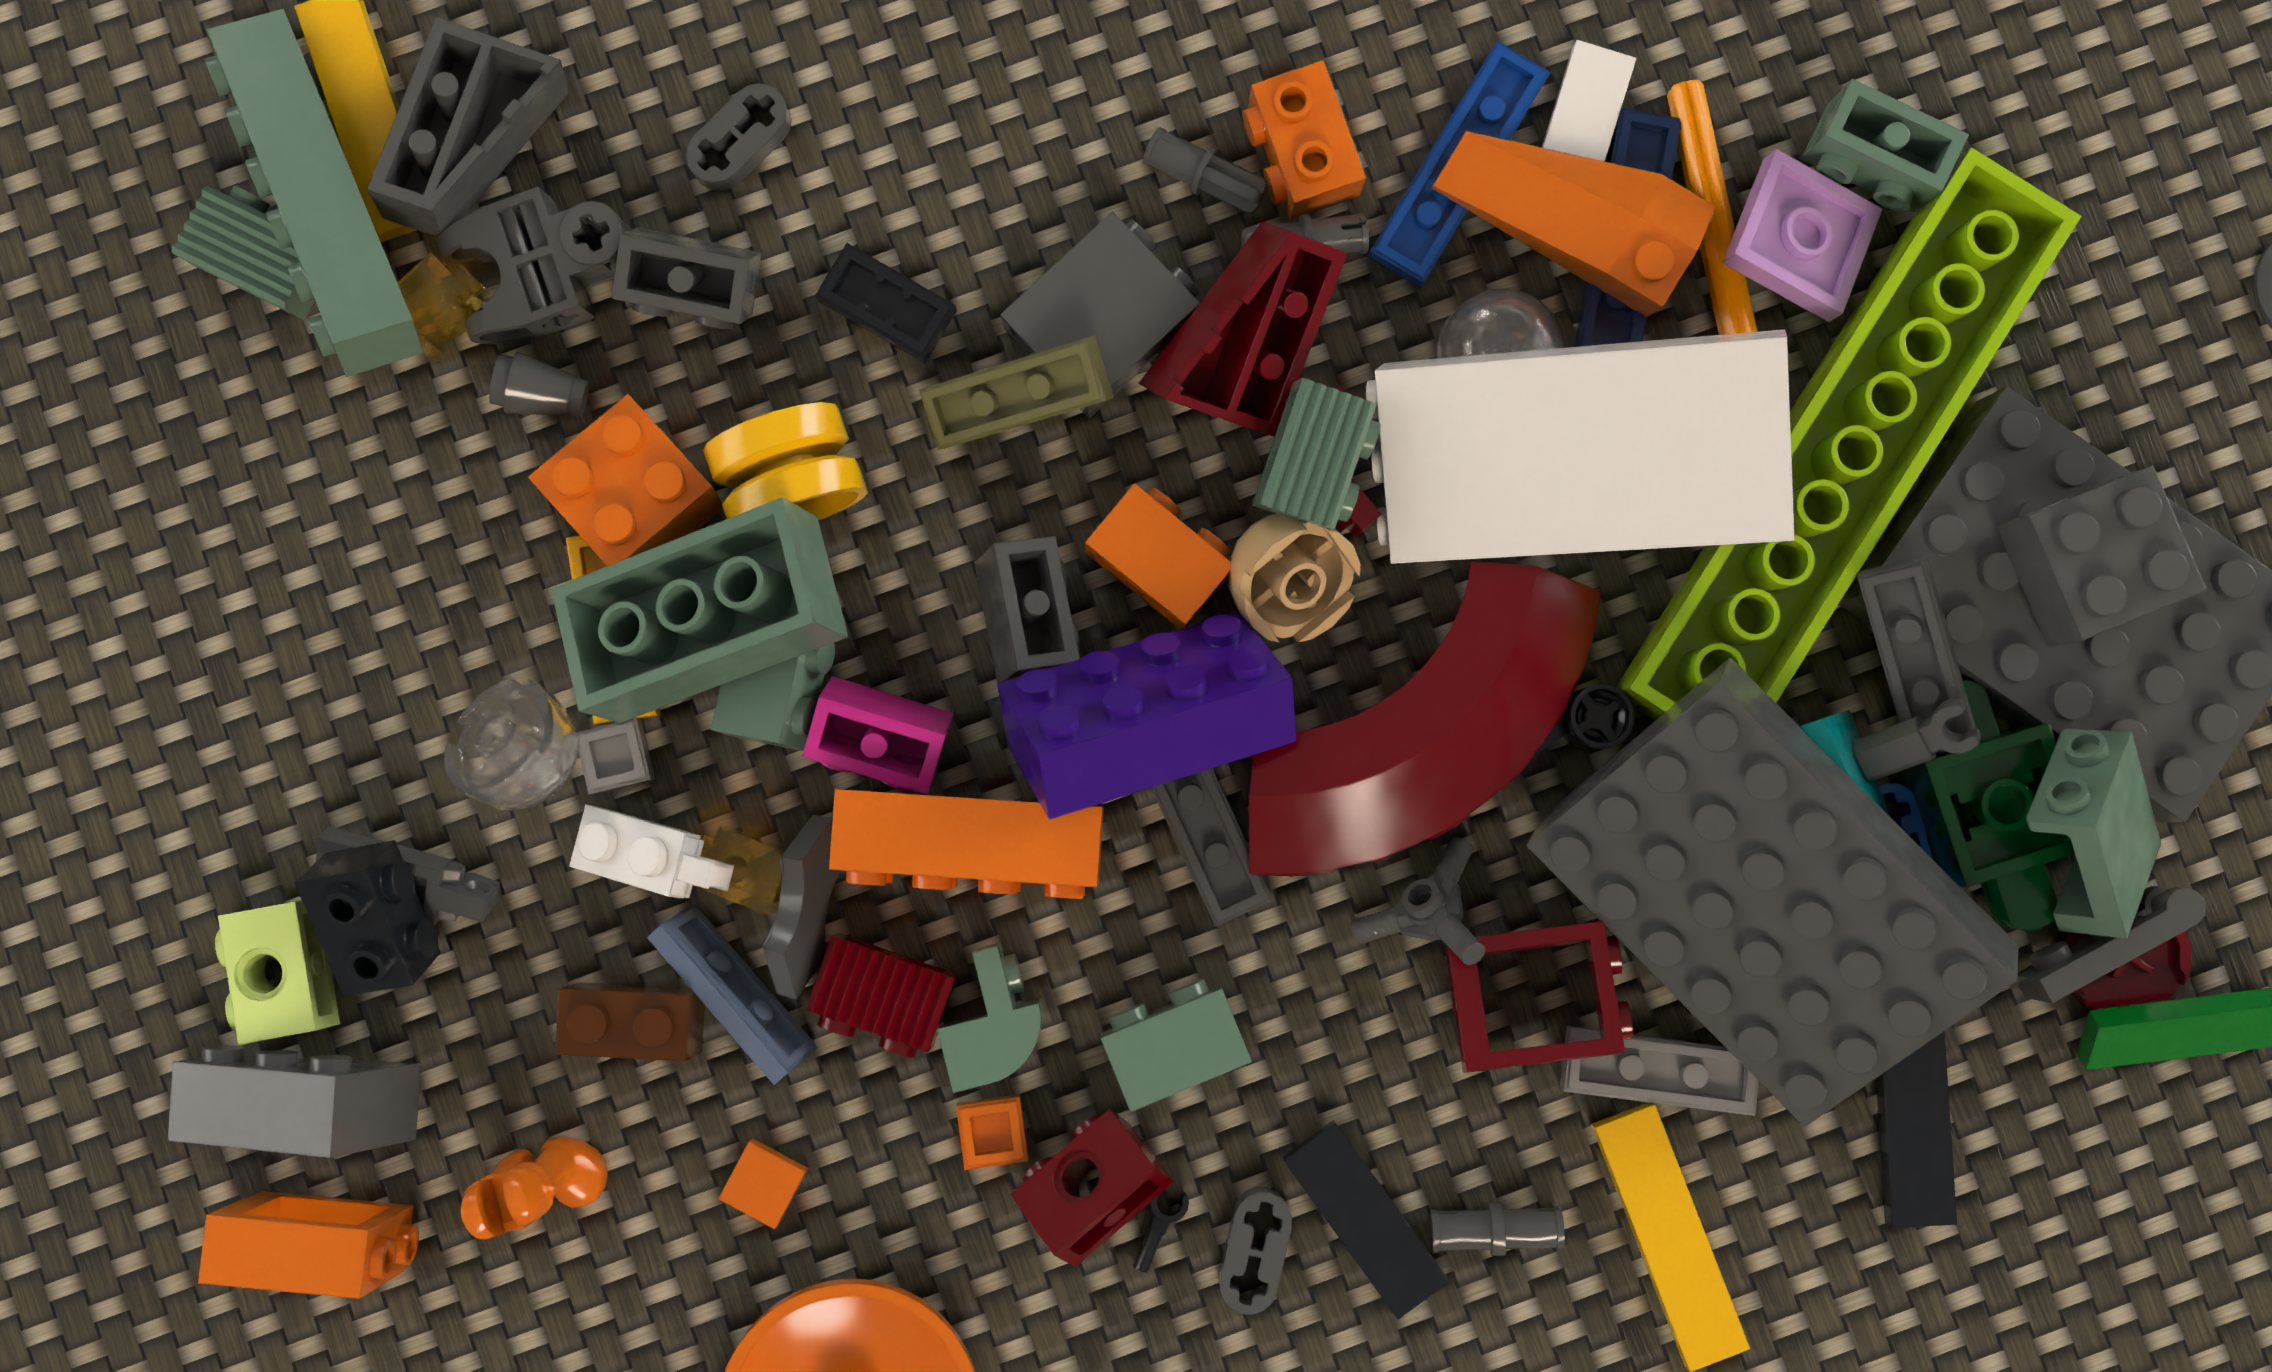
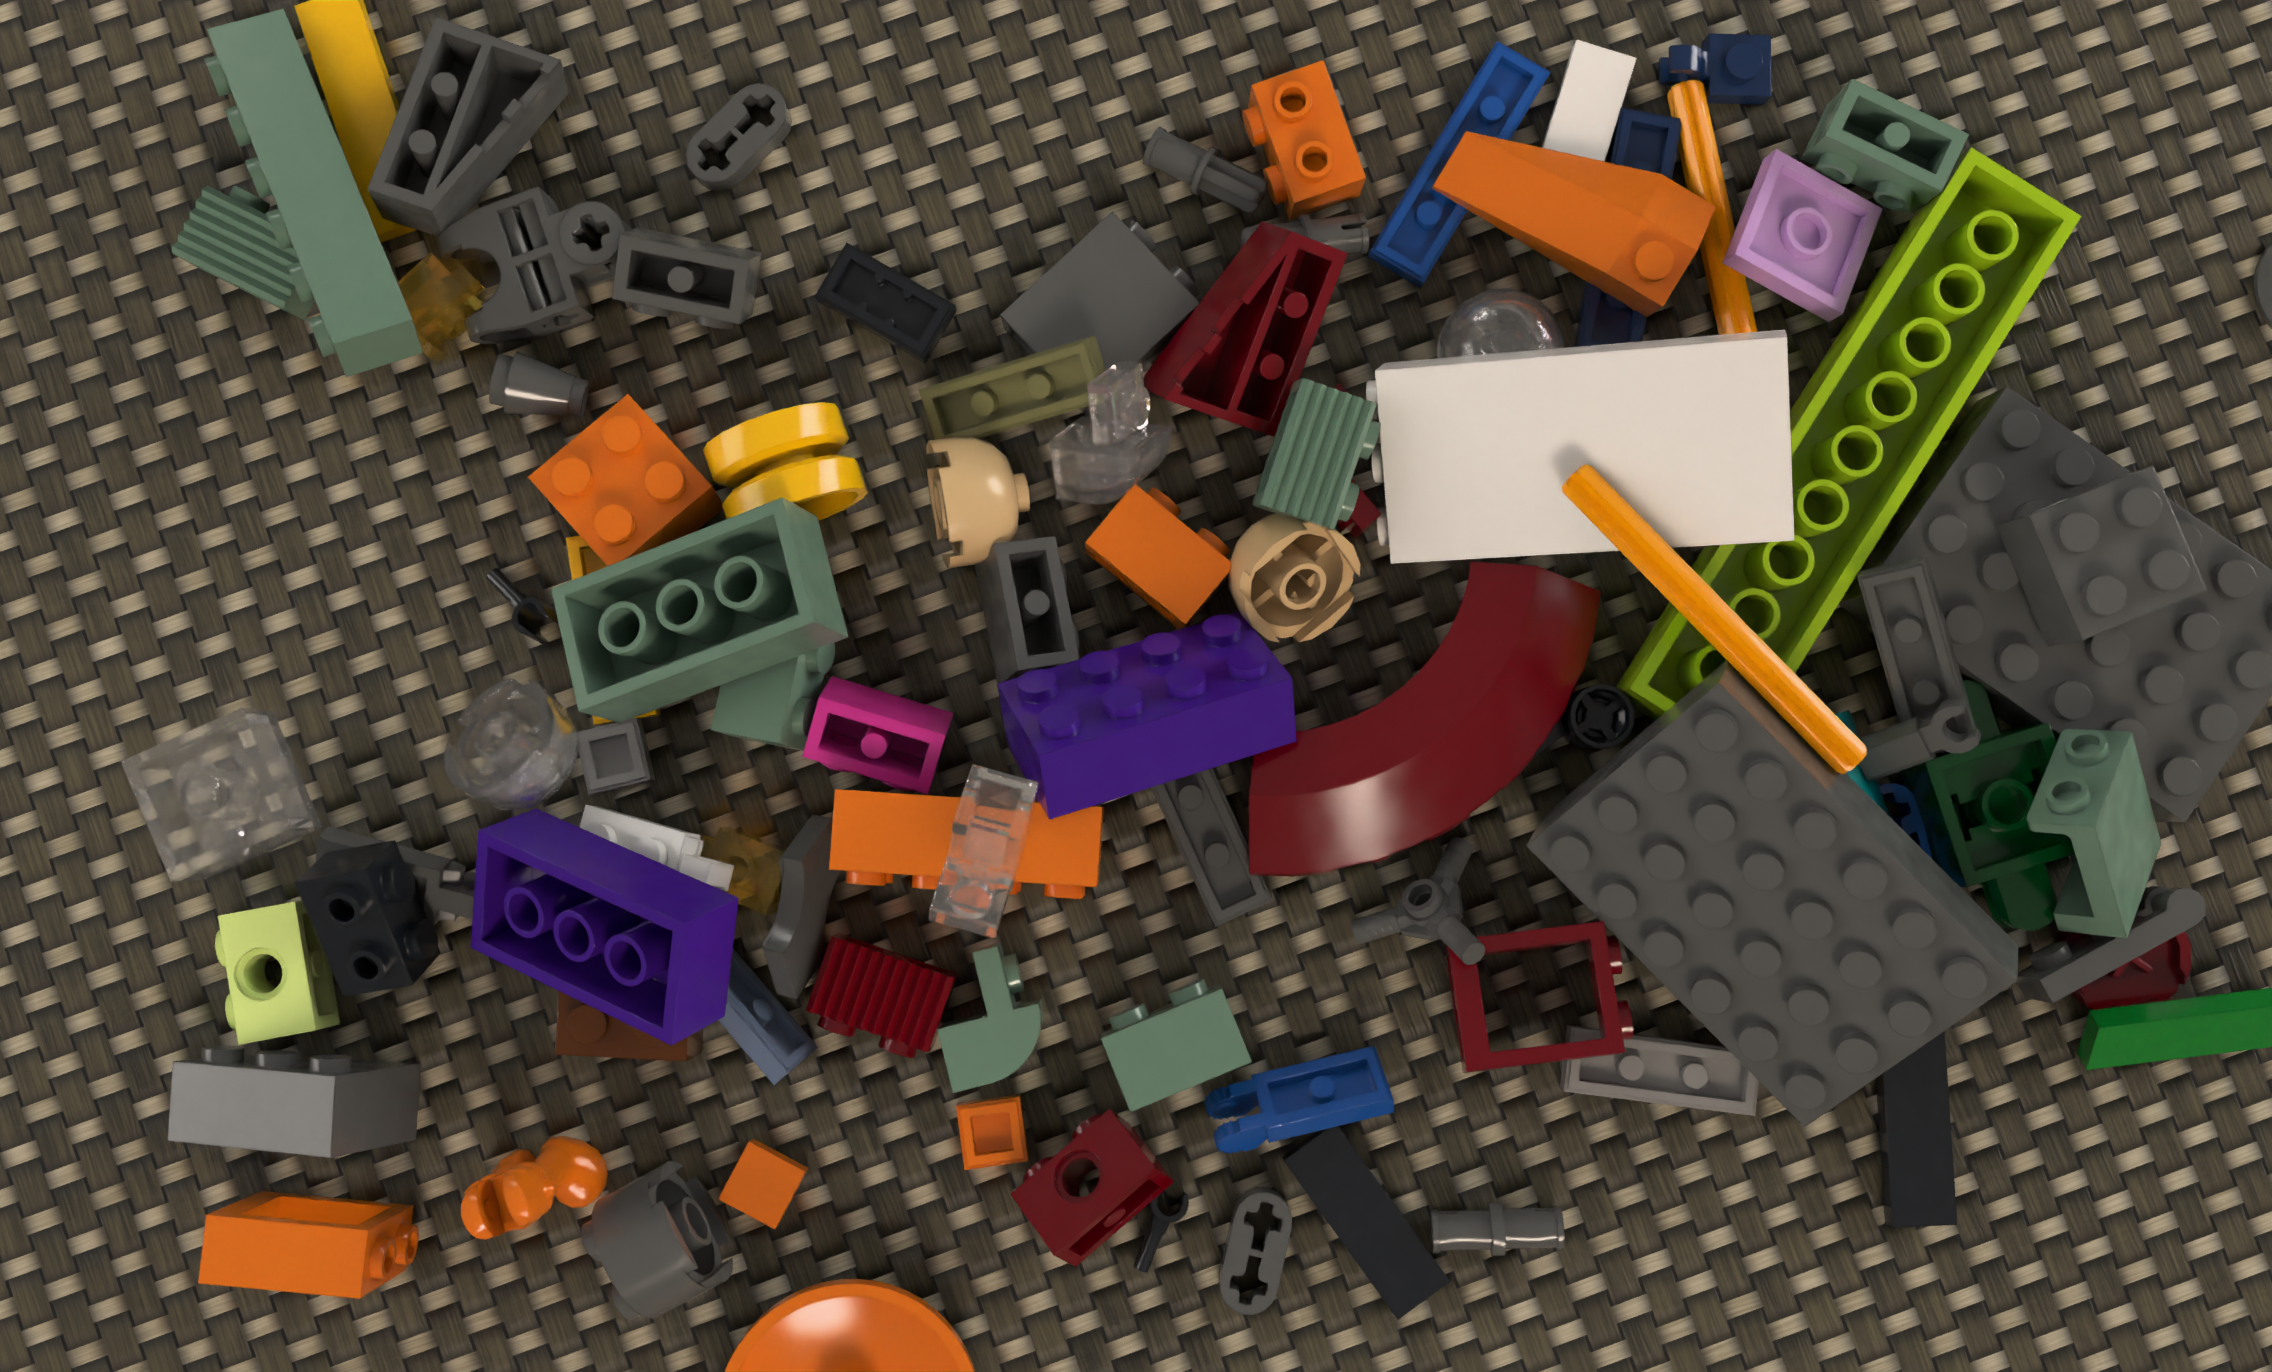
yellow tile [1591,1102,1750,1372] -> none
none -> clear brick [121,708,322,882]
none -> dark purple brick [471,808,739,1046]
none -> black hand [486,568,559,644]
none -> dark grey brick [581,1161,733,1320]
none -> tan cylinder [926,437,1030,569]
none -> clear brick [928,764,1039,938]
none -> clear brick [1049,361,1171,504]
none -> blue hinge [1204,1046,1394,1154]
none -> light orange axle [1561,464,1867,774]
none -> dark blue plate [1659,33,1772,105]

